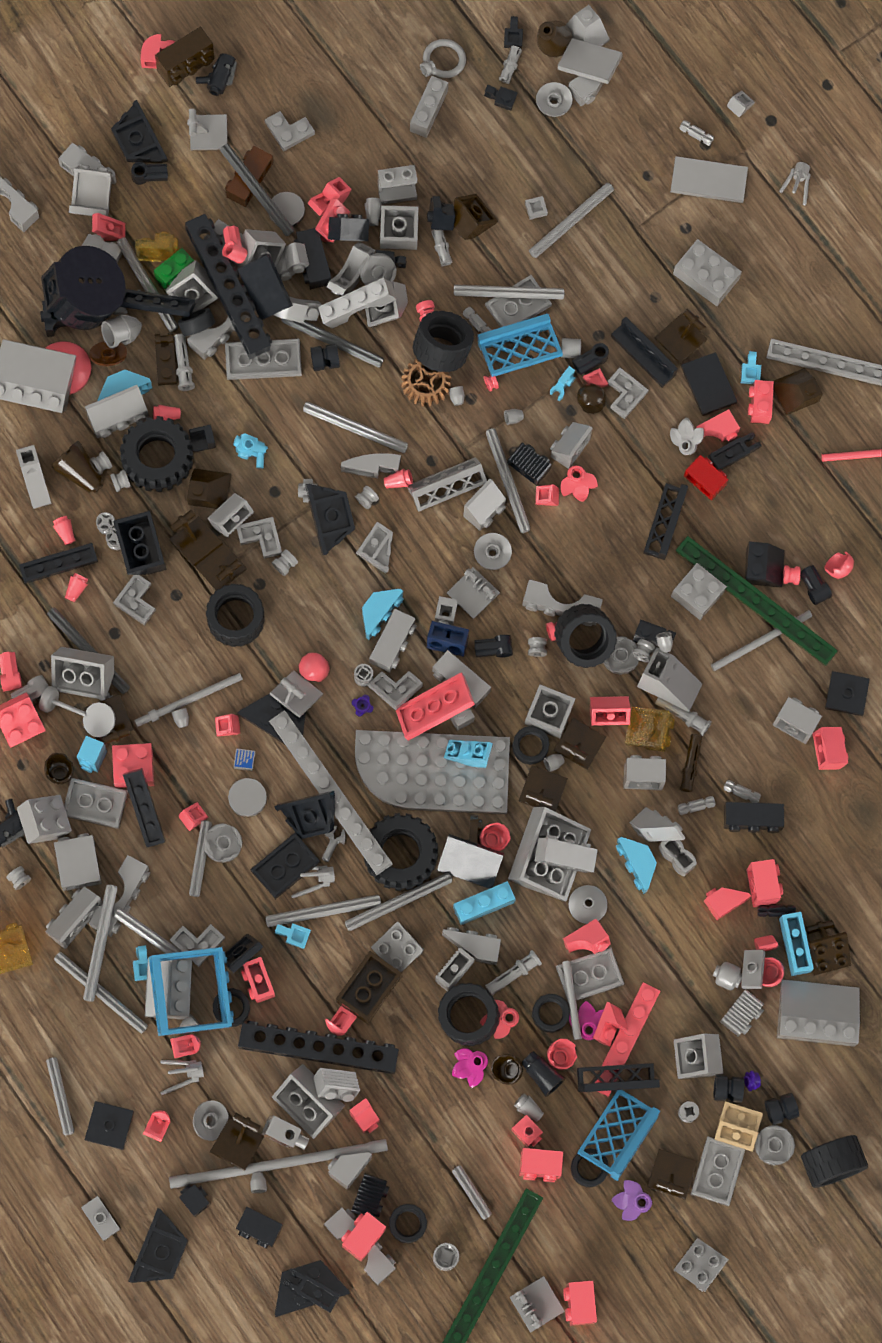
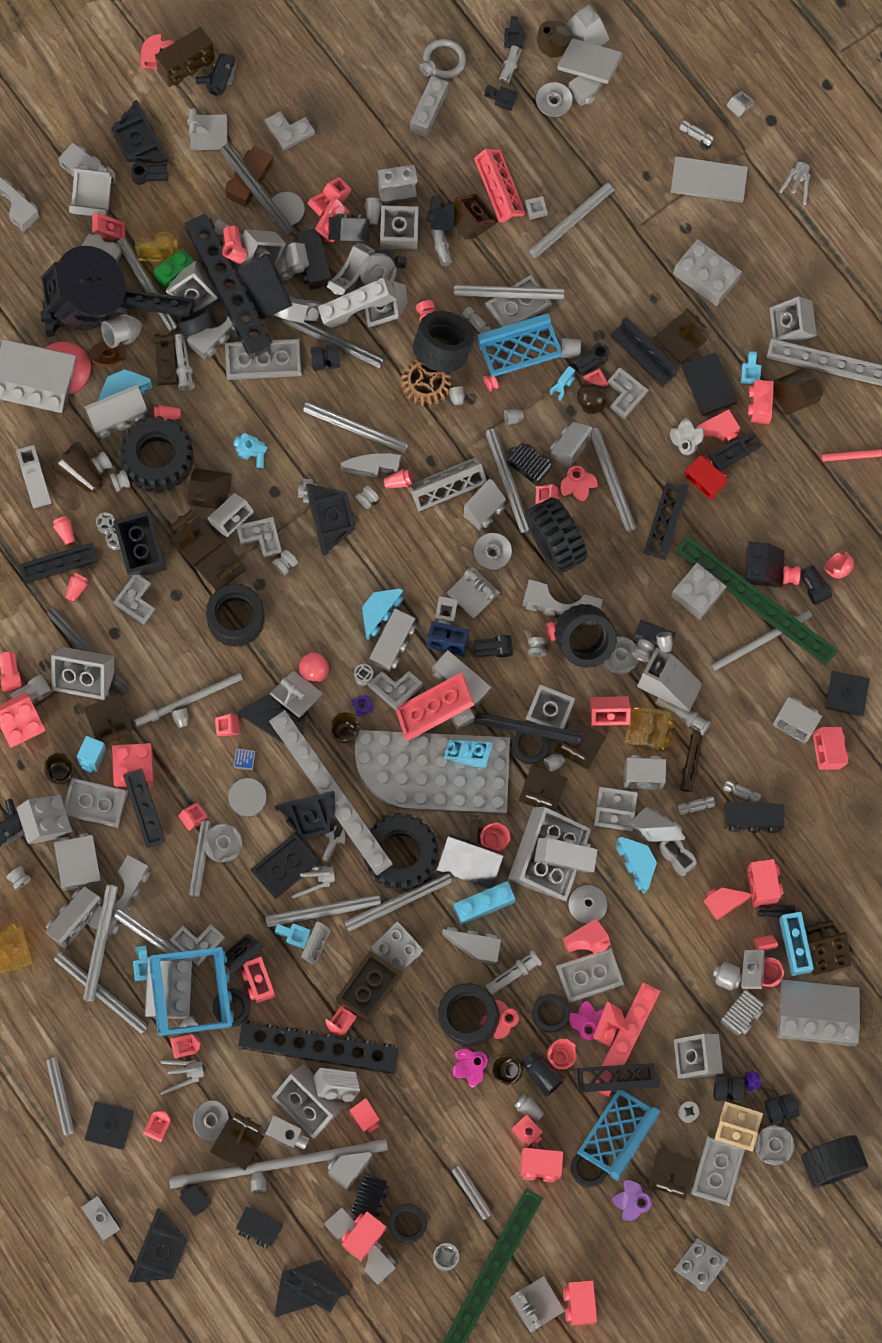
light grey piece [39,686,116,737] -> none
black panel [189,424,216,452] -> none
light grey wing [356,522,393,574] -> none
light grey brick [435,948,475,992] -> none
light grey bar [562,961,582,1040] -> none
none -> light grey plate [301,922,331,965]
none -> dark brown hair [330,712,360,744]
none -> coral fence [474,149,526,223]
none -> black axle [474,712,583,744]
none -> black tyre [526,497,588,573]
none -> light grey axle [591,428,636,532]
none -> light grey slope [594,786,638,831]
none -> light grey slope [769,296,817,342]

